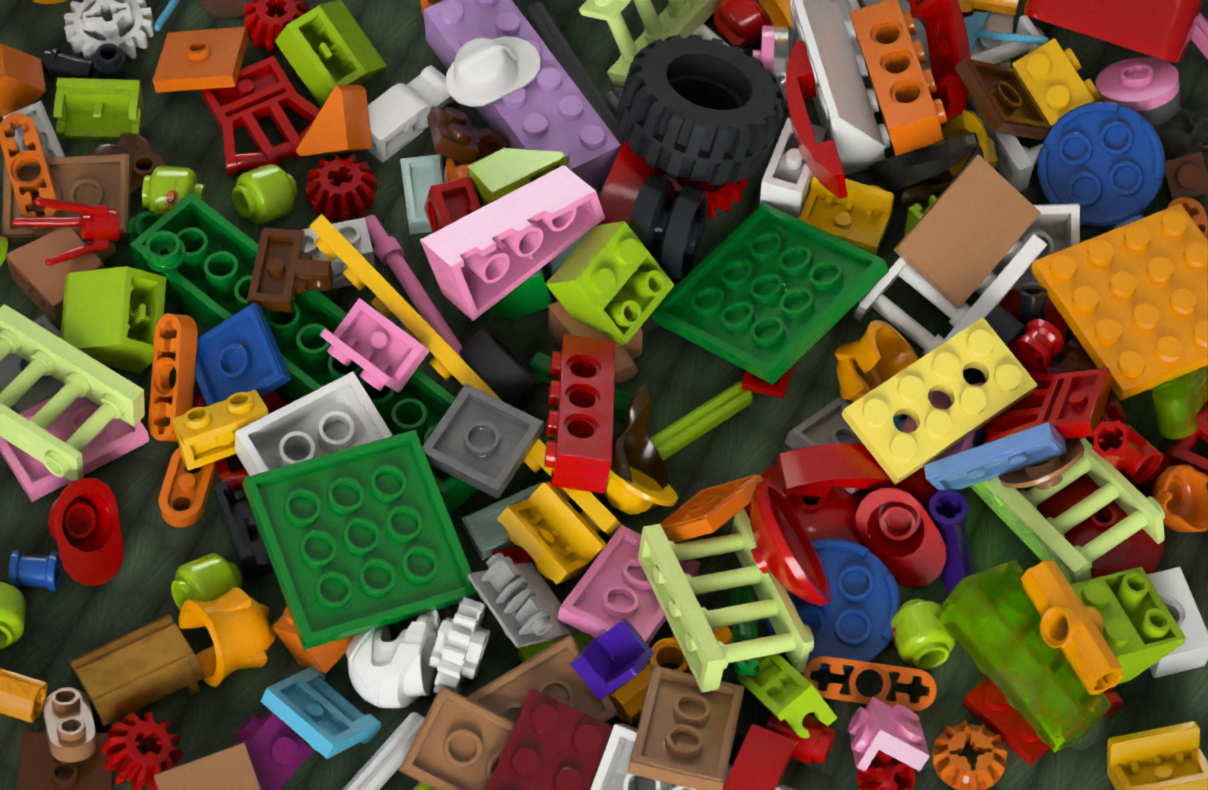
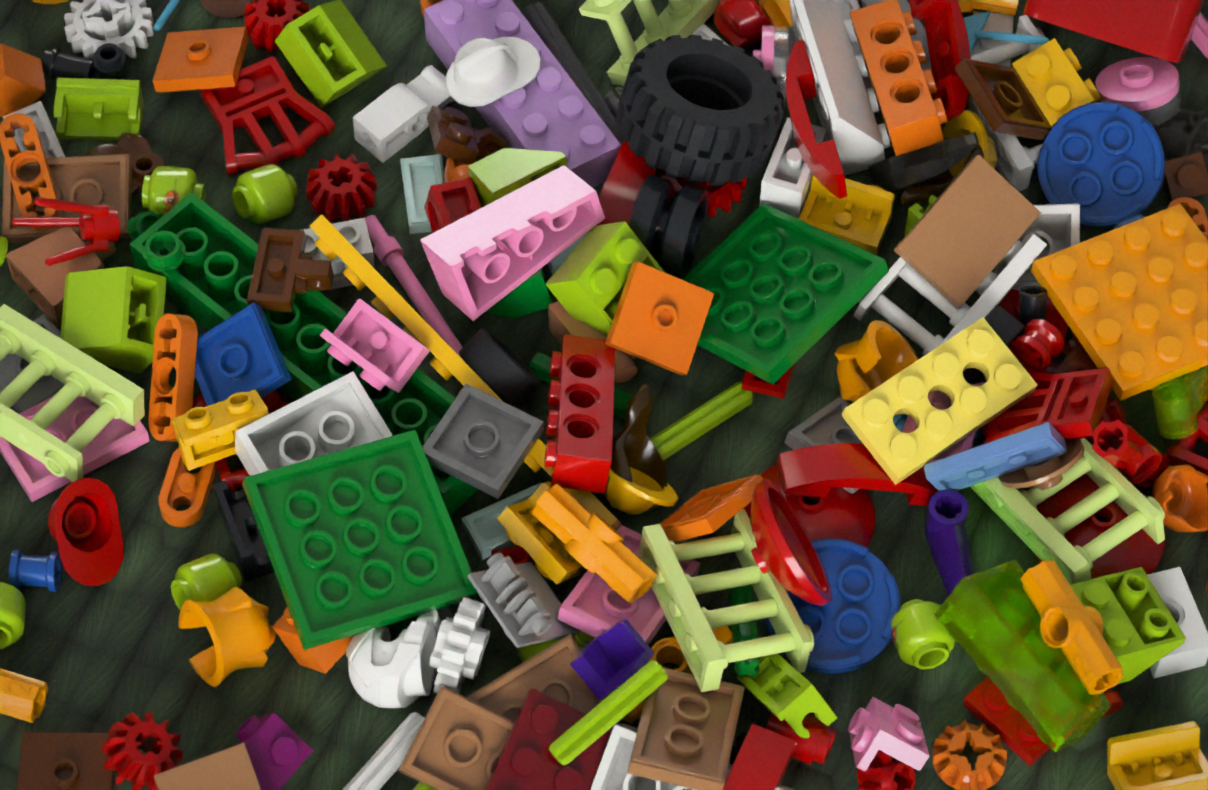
medium nougat plate [43,687,97,762] -> none
pearl gold piece [69,614,205,726] -> none
medium azure plate [261,666,382,759] -> none
orange slope [296,85,373,156] -> none
orange beam [802,656,937,711] -> none
red piece [855,488,947,587] -> none
none -> light orange piece [531,484,658,604]
none -> lime axle [549,660,668,765]
none -> orange plate [605,261,714,375]

